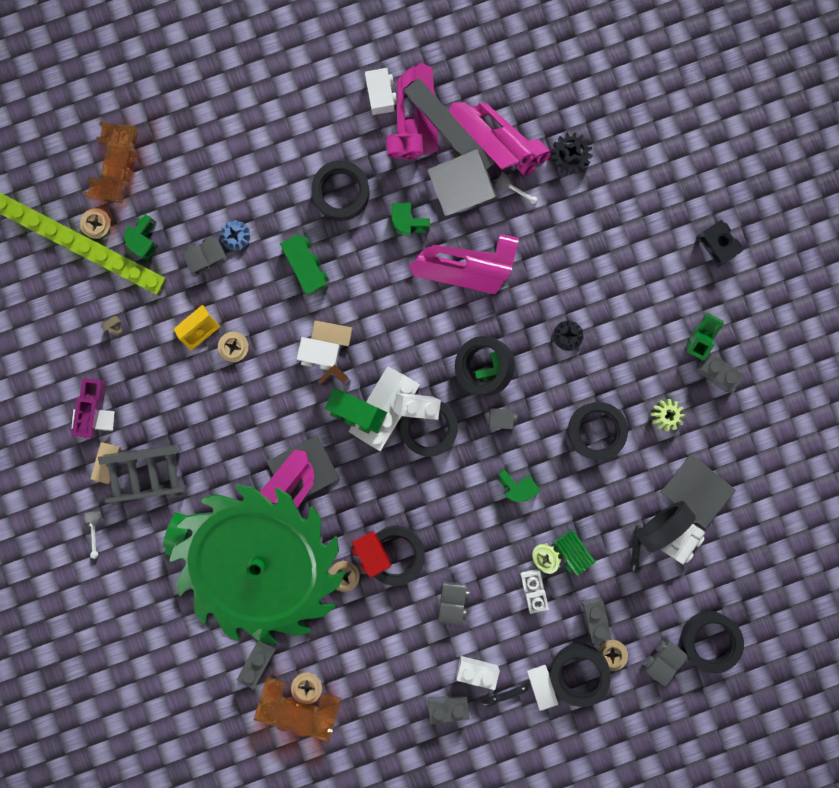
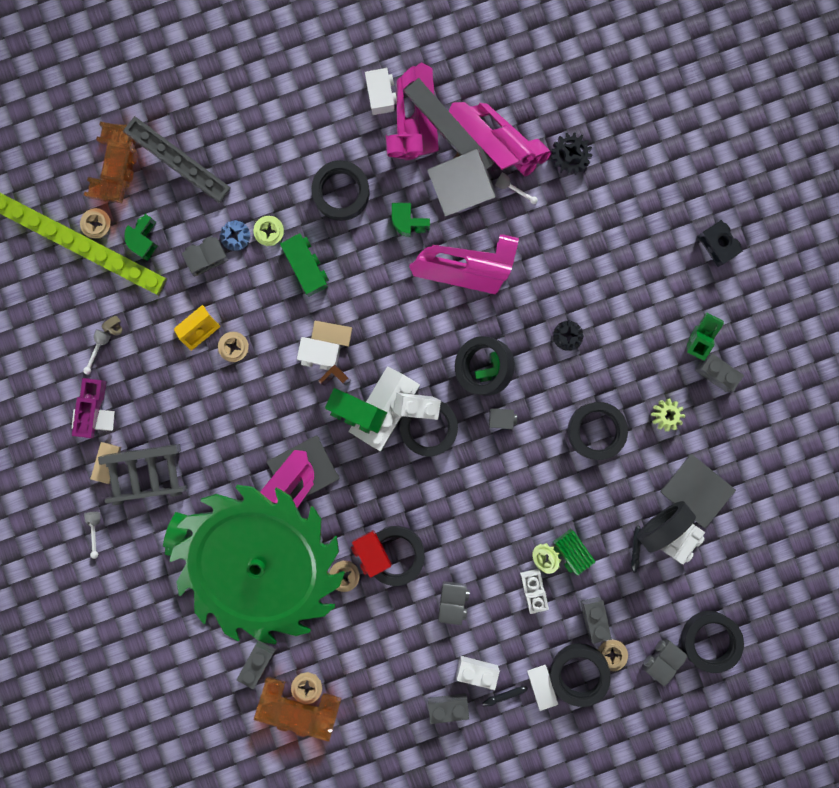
green brick [497,469,541,502] -> none
none -> hinge [83,329,111,375]
none -> dark grey tile [123,116,231,204]
none -> yellowish green gear [253,216,284,246]

